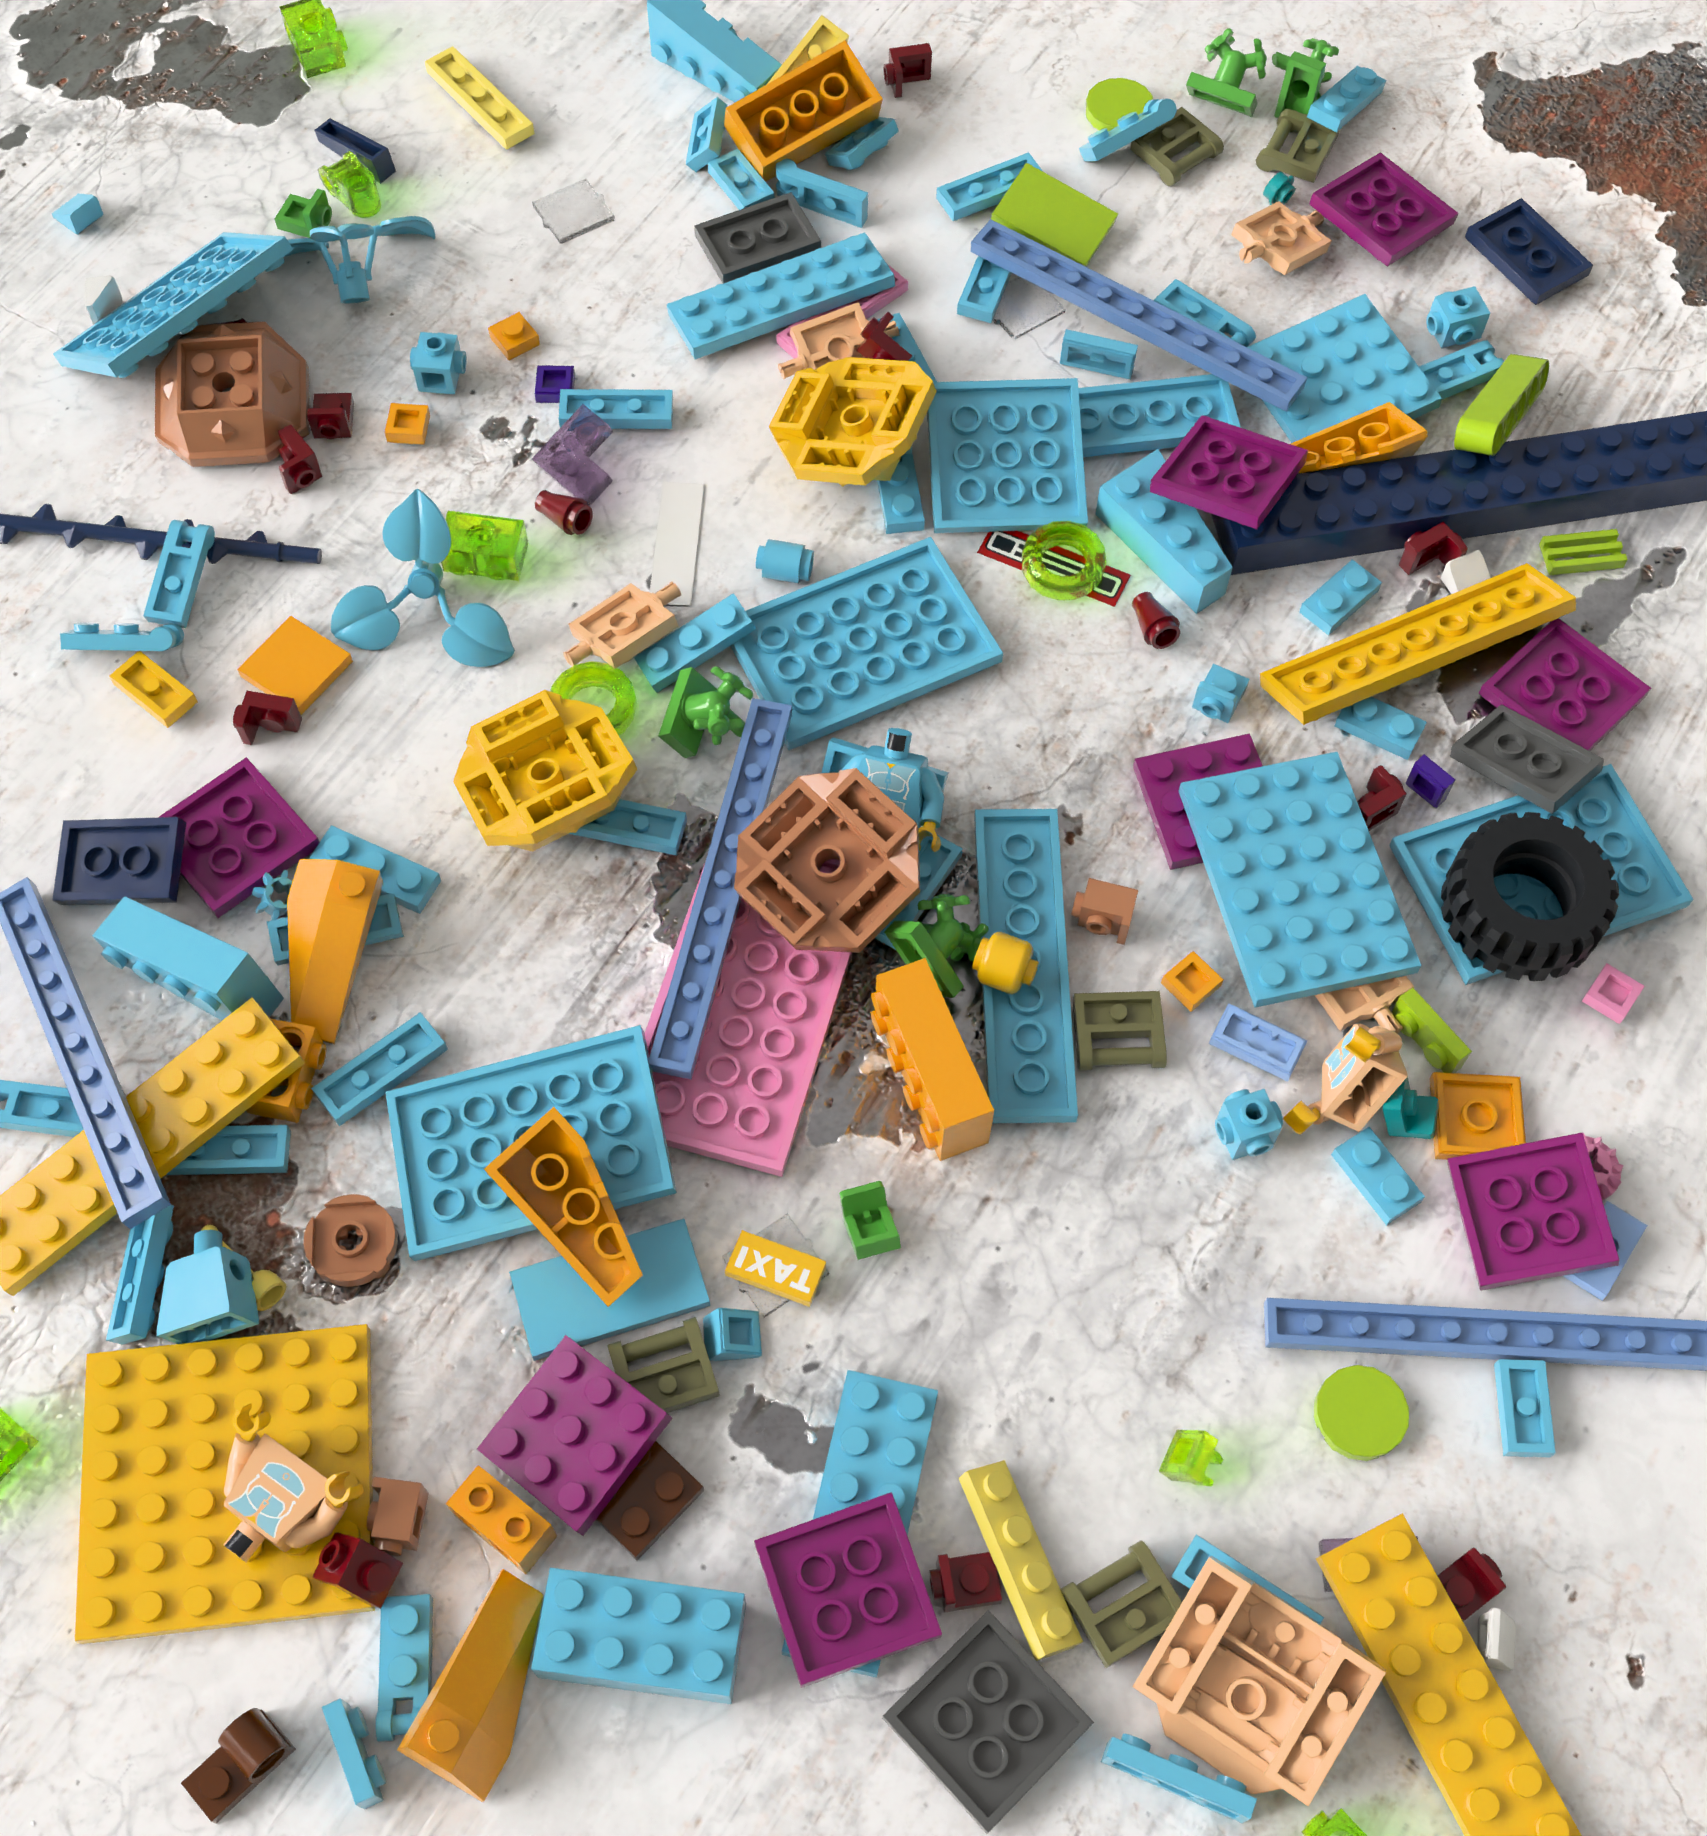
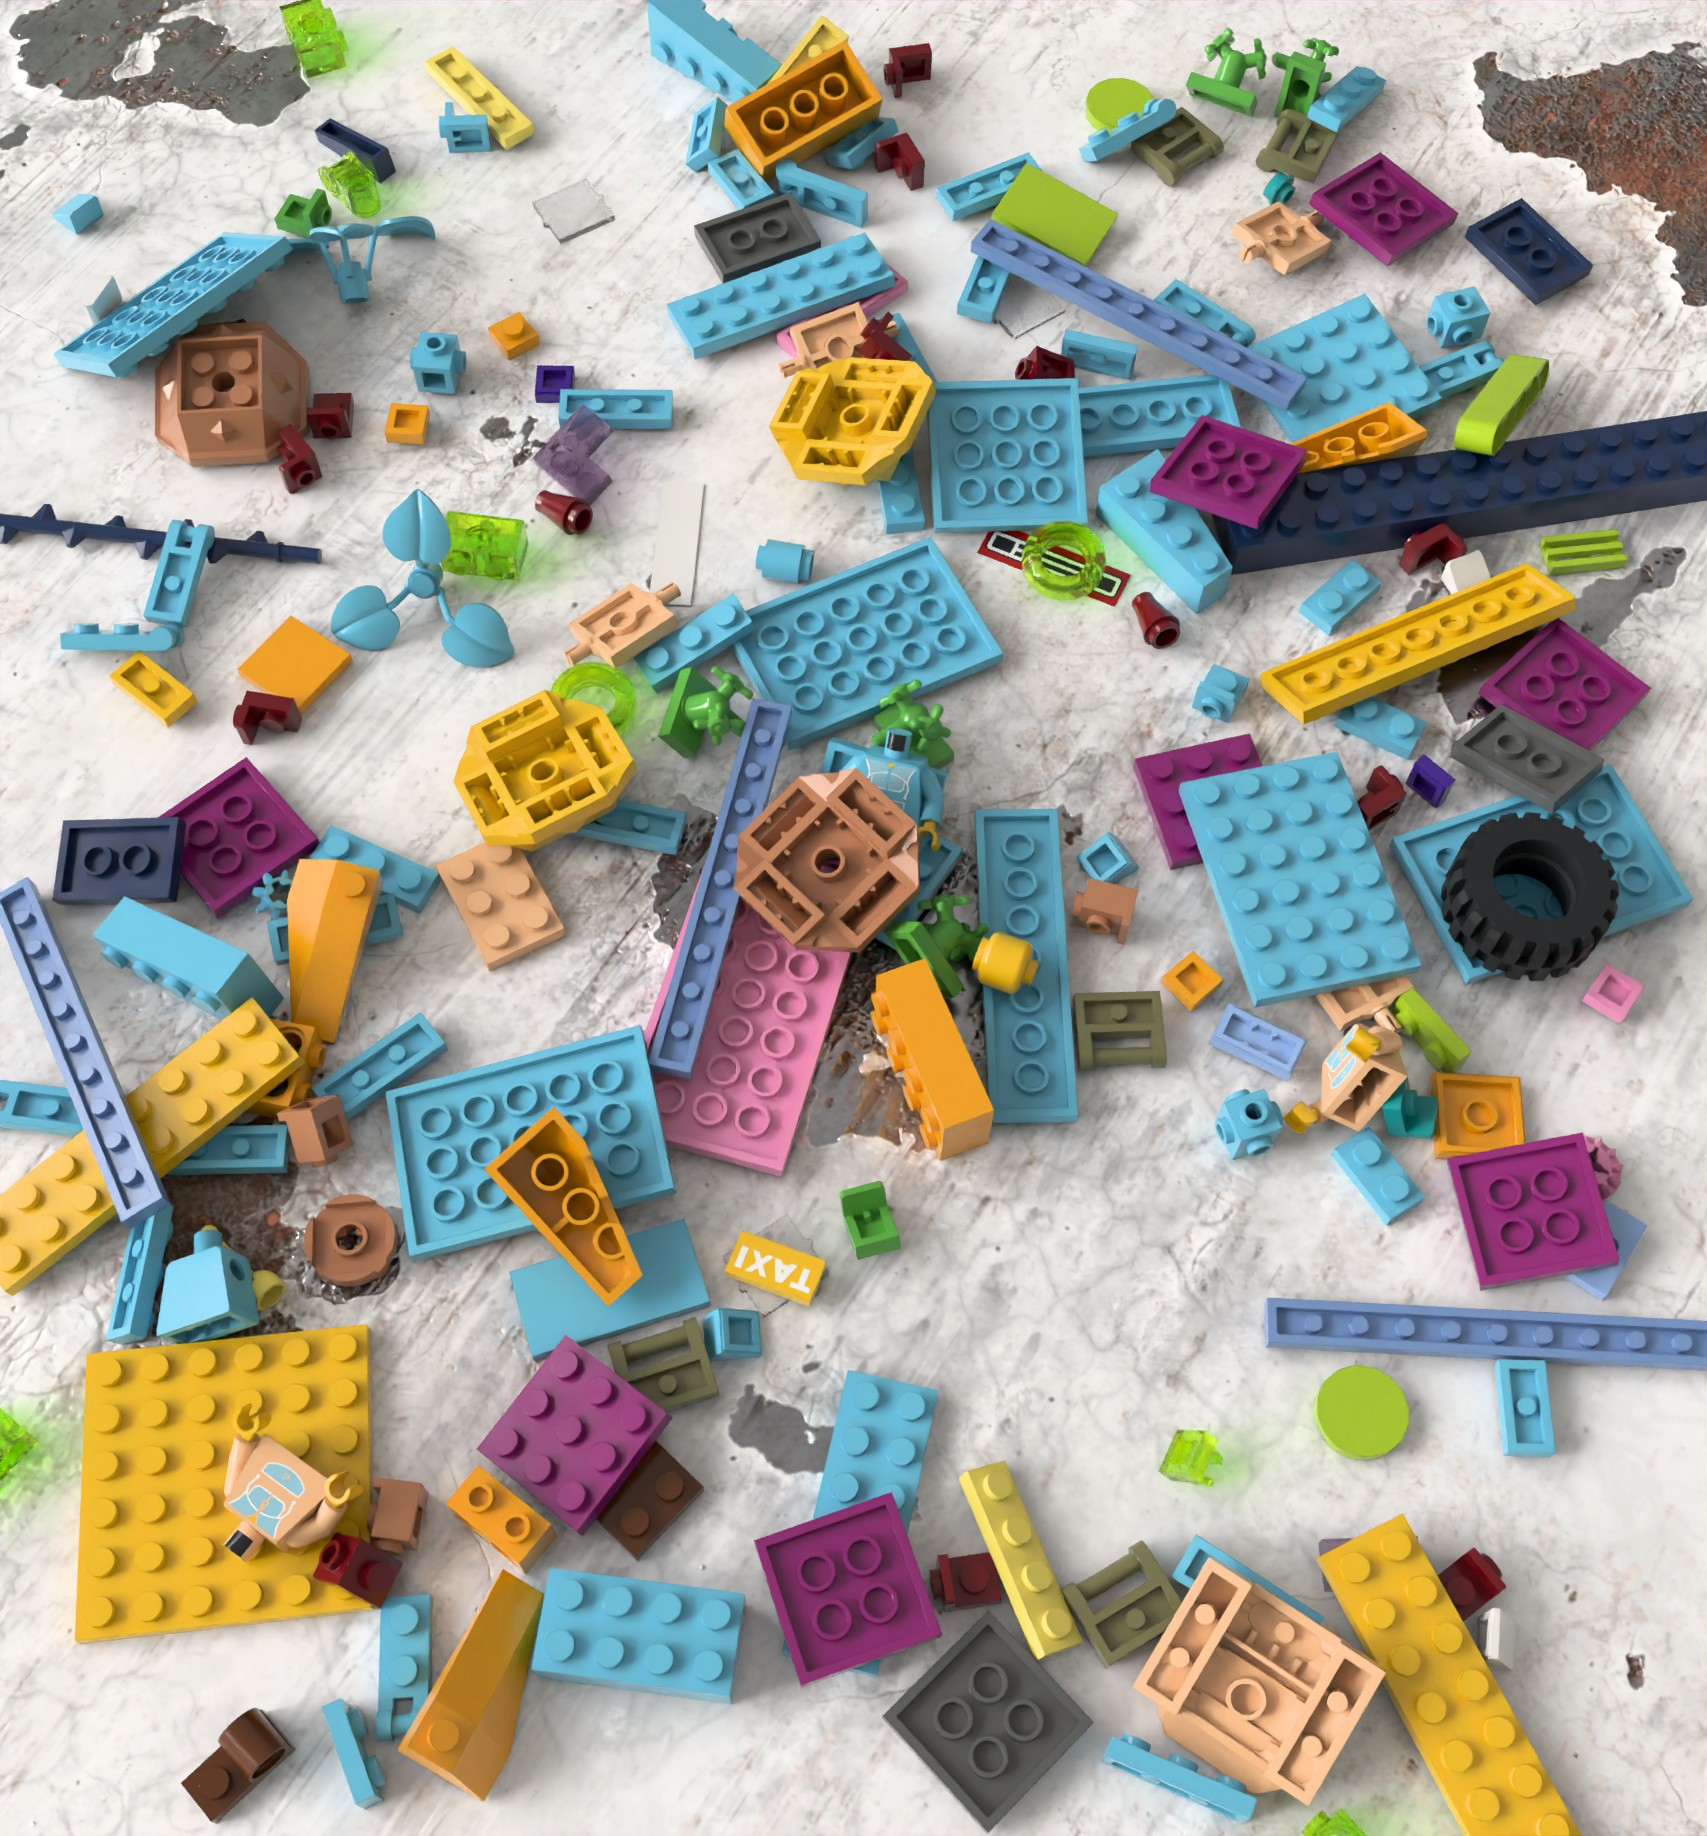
none -> nougat brick [277,1095,353,1167]
none -> light nougat plate [435,842,566,972]
none -> medium azure bracket [439,102,491,153]
none -> bright green piece [872,679,954,769]
none -> dark red bracket [875,132,925,191]
none -> dark red bracket [1015,346,1075,380]
none -> medium azure slope [1076,832,1139,883]

